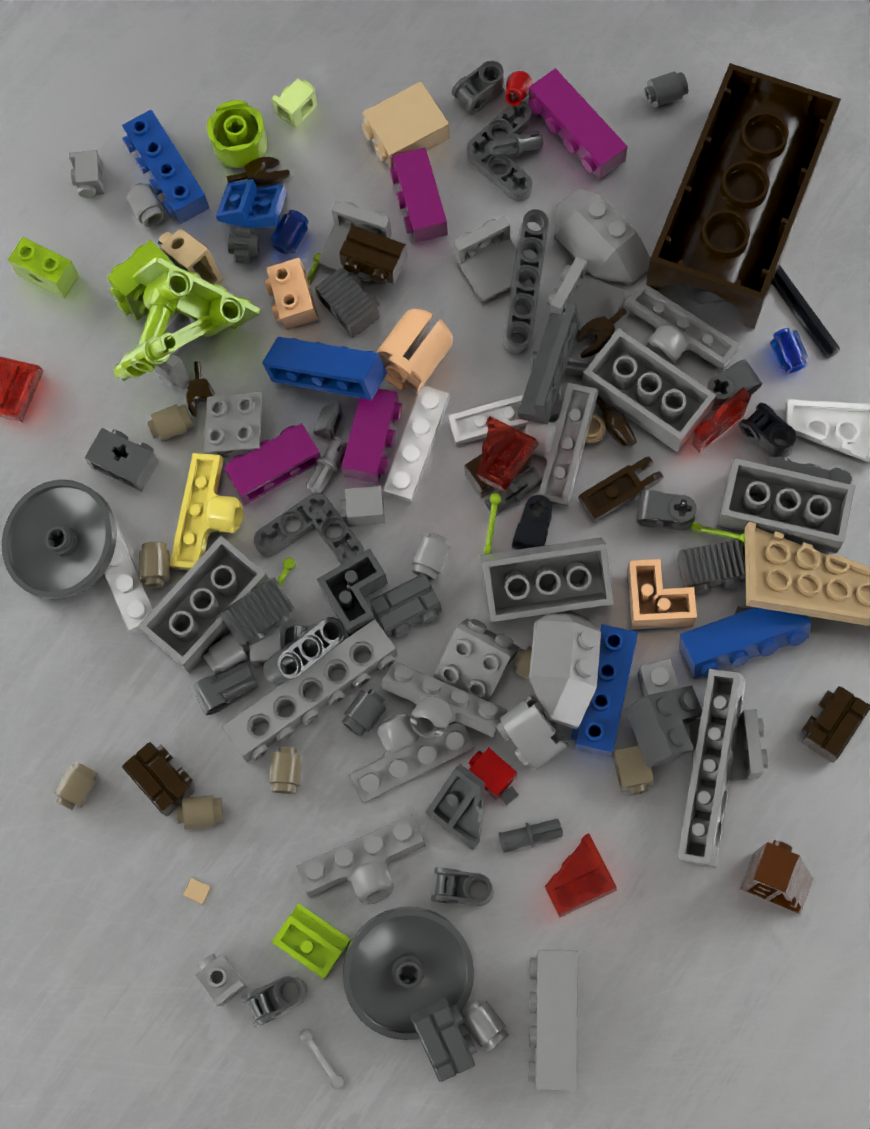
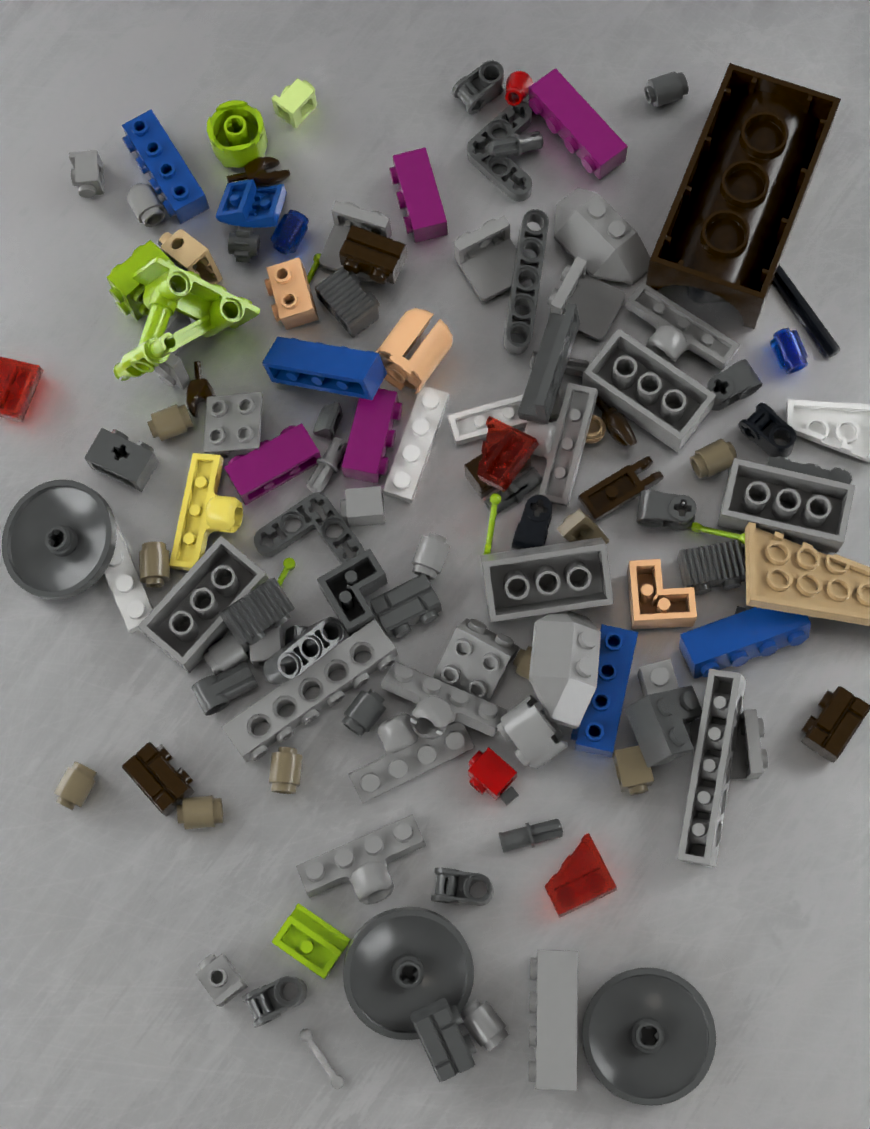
lime brick [7,237,79,299] -> none
tan window [183,878,211,904] -> none
tan brick [361,81,450,167] -> none
dark grey wing [425,763,485,850] -> none
dark brown hand [576,308,627,359] -> none
clear red wing [692,387,751,453] -> none
reddish brown wedge [740,840,813,914] -> none
none -> dark tan bracket [557,508,609,544]
none -> dark grey dish [582,968,716,1106]
none -> dark tan brick [690,439,737,479]

